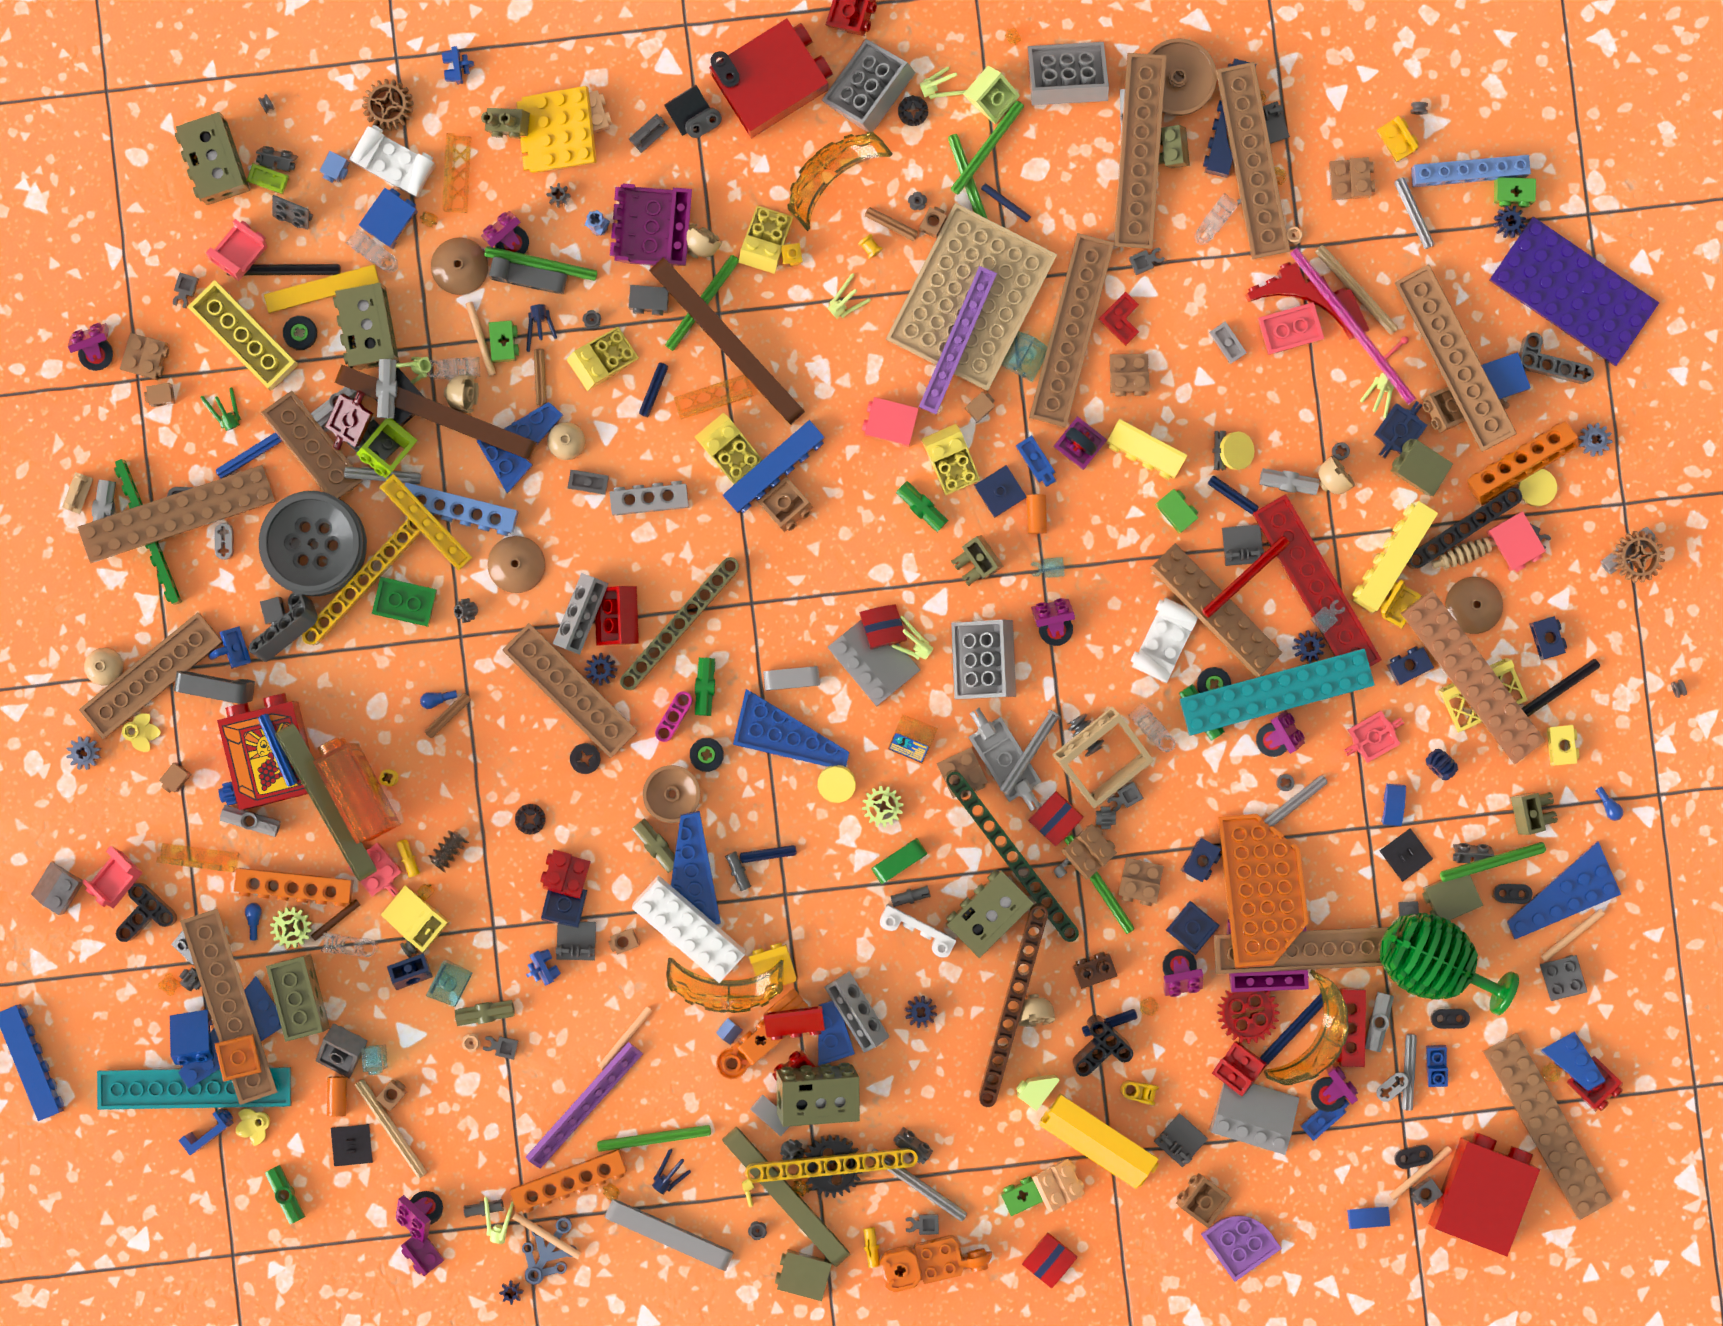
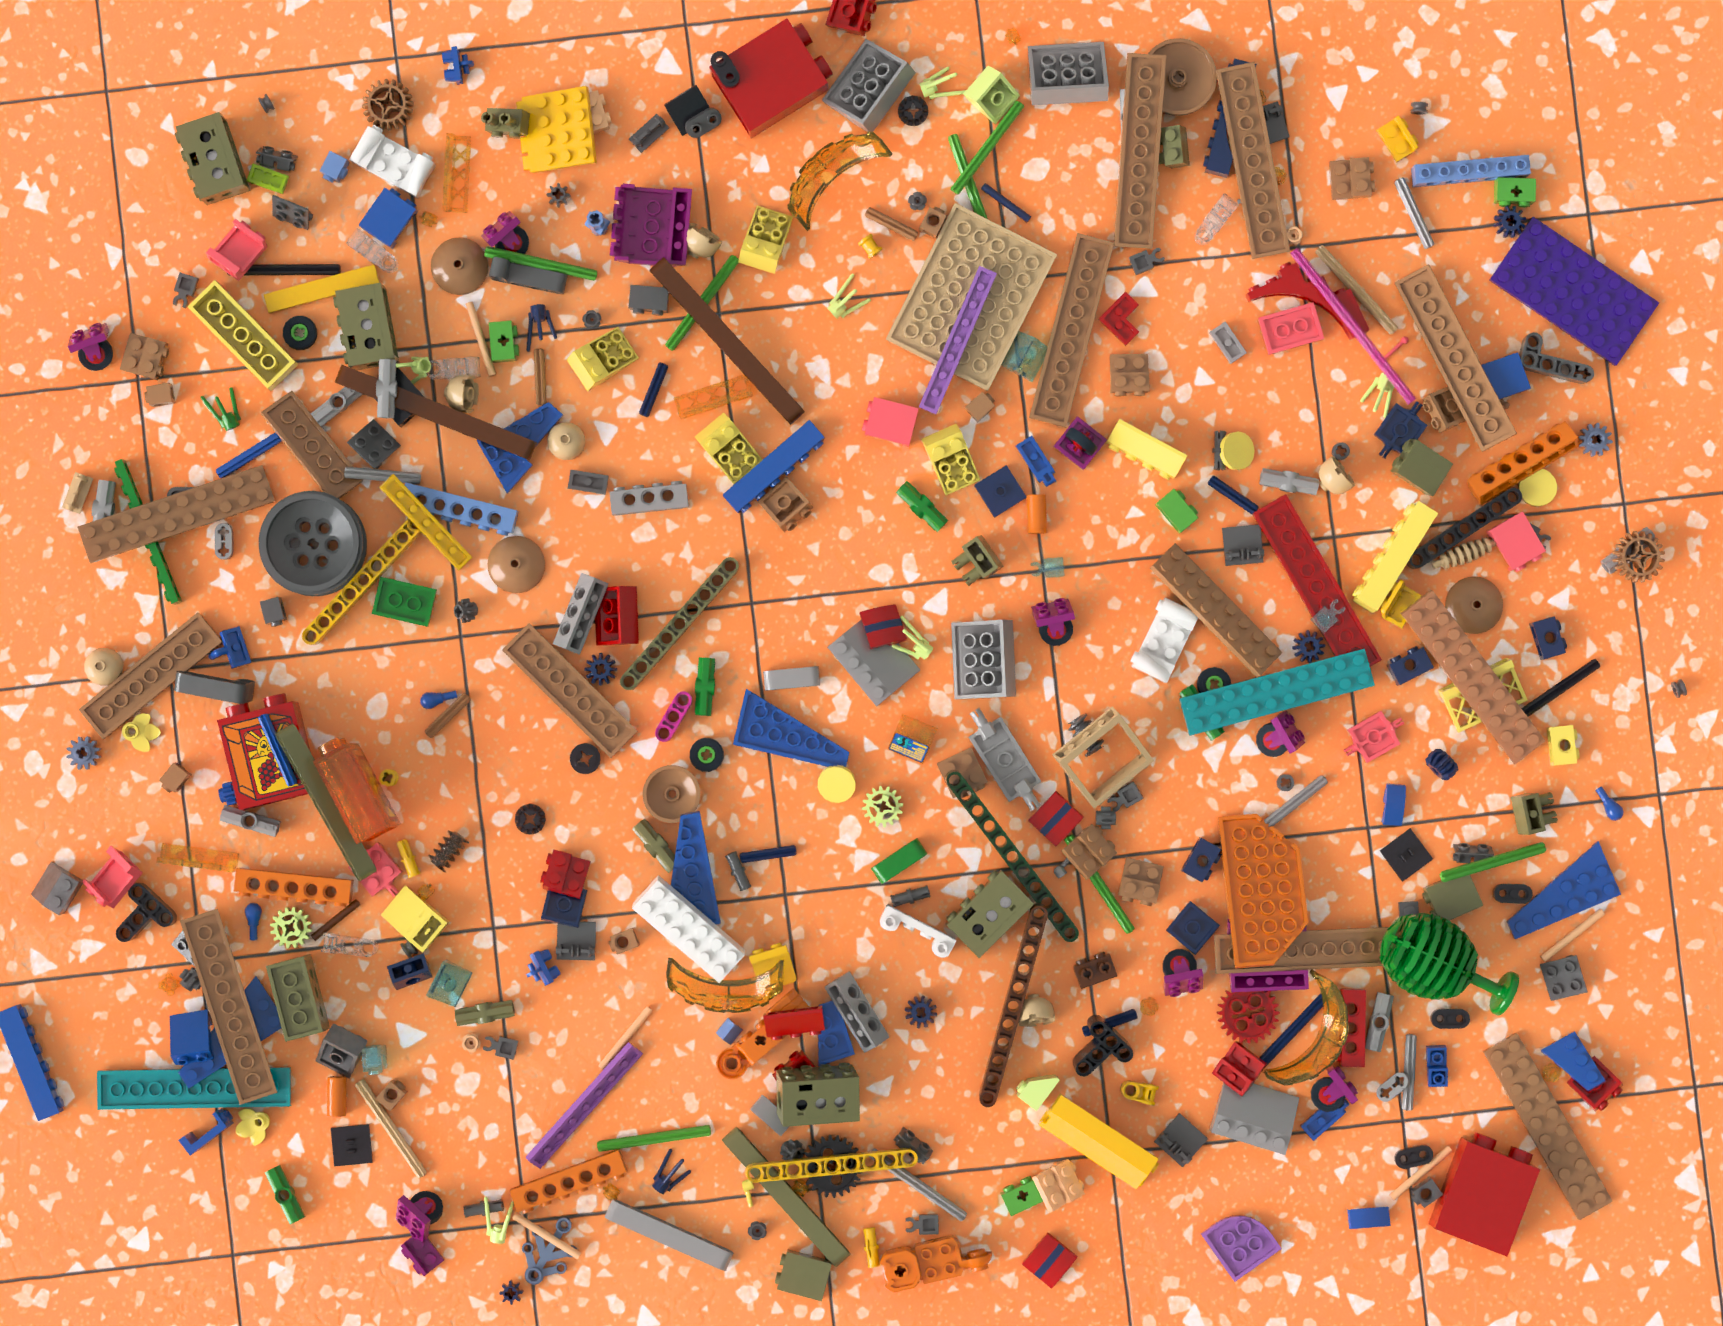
orange plate [215,1034,262,1082] -> none
dark grey beam [249,592,318,662] -> none
plate [325,390,374,450] -> none
lime window [356,418,418,478] -> none
yellow bracket [781,243,803,267] -> none
light grey axle [1000,710,1061,795] -> none
clear piece [1128,703,1176,753] -> none
medium nougat plate [1176,1173,1232,1228] -> none
red axle [1202,536,1290,618] -> none

